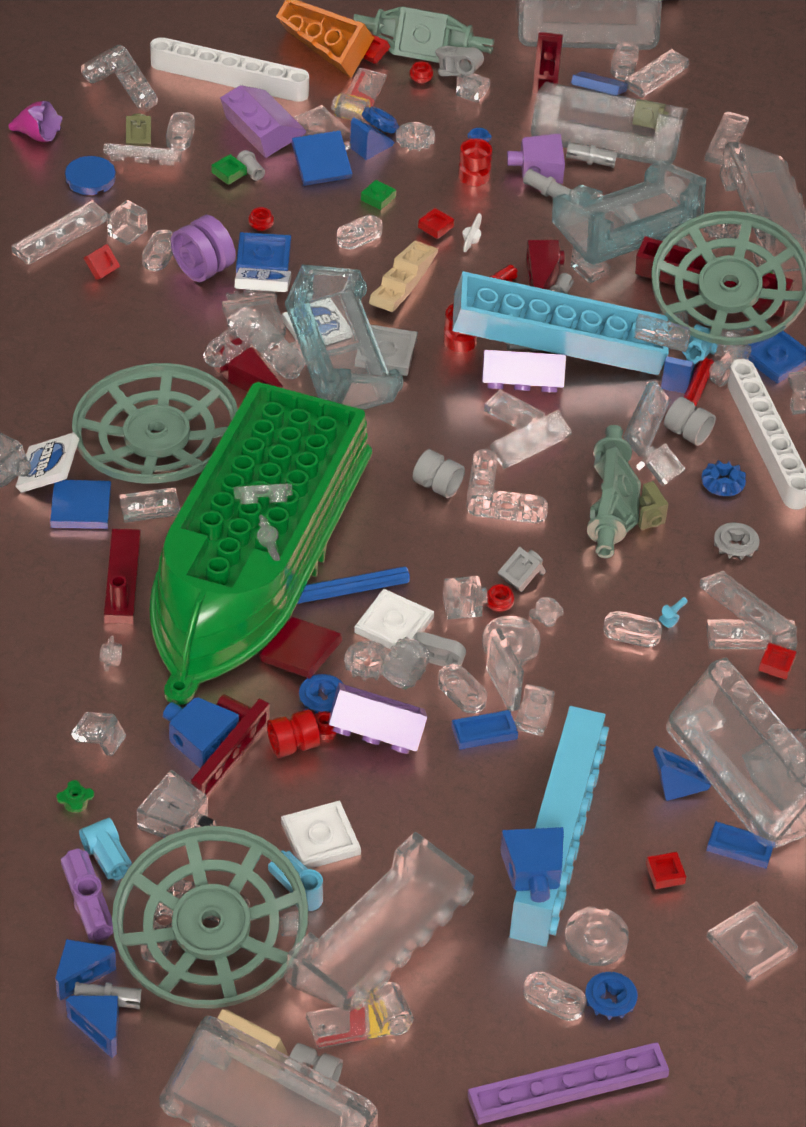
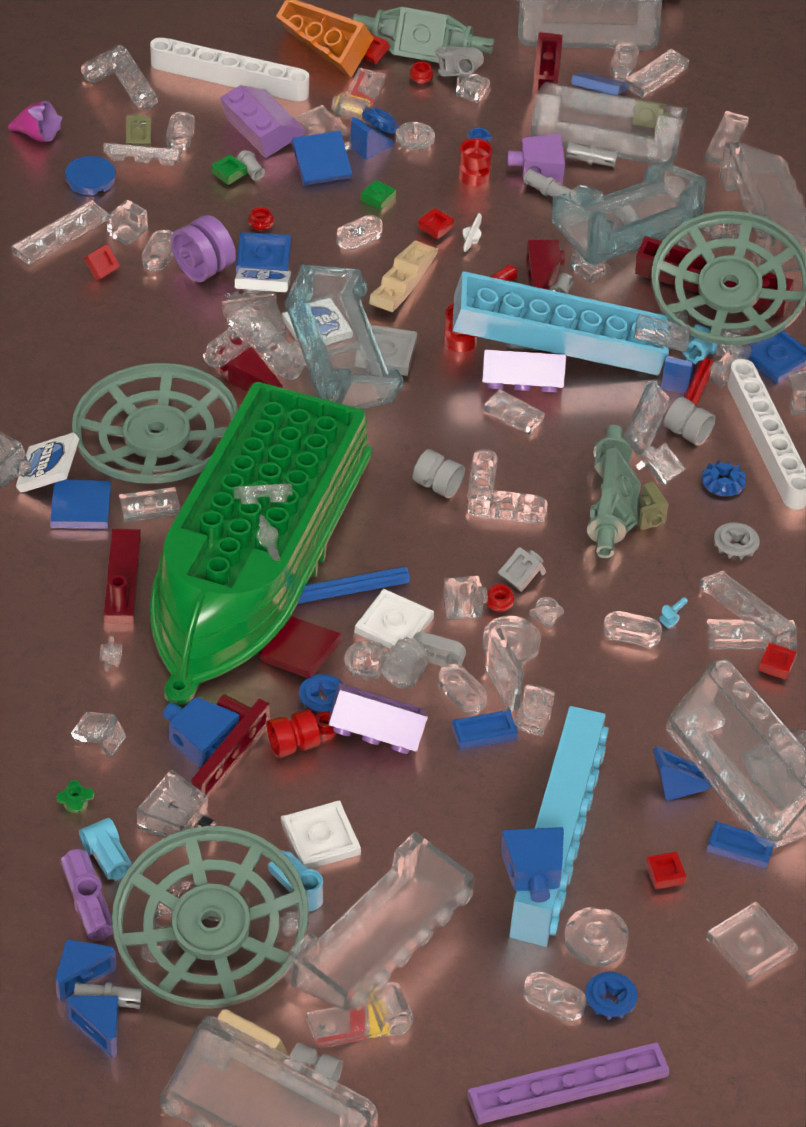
clear plate [490,410,572,469] -> none

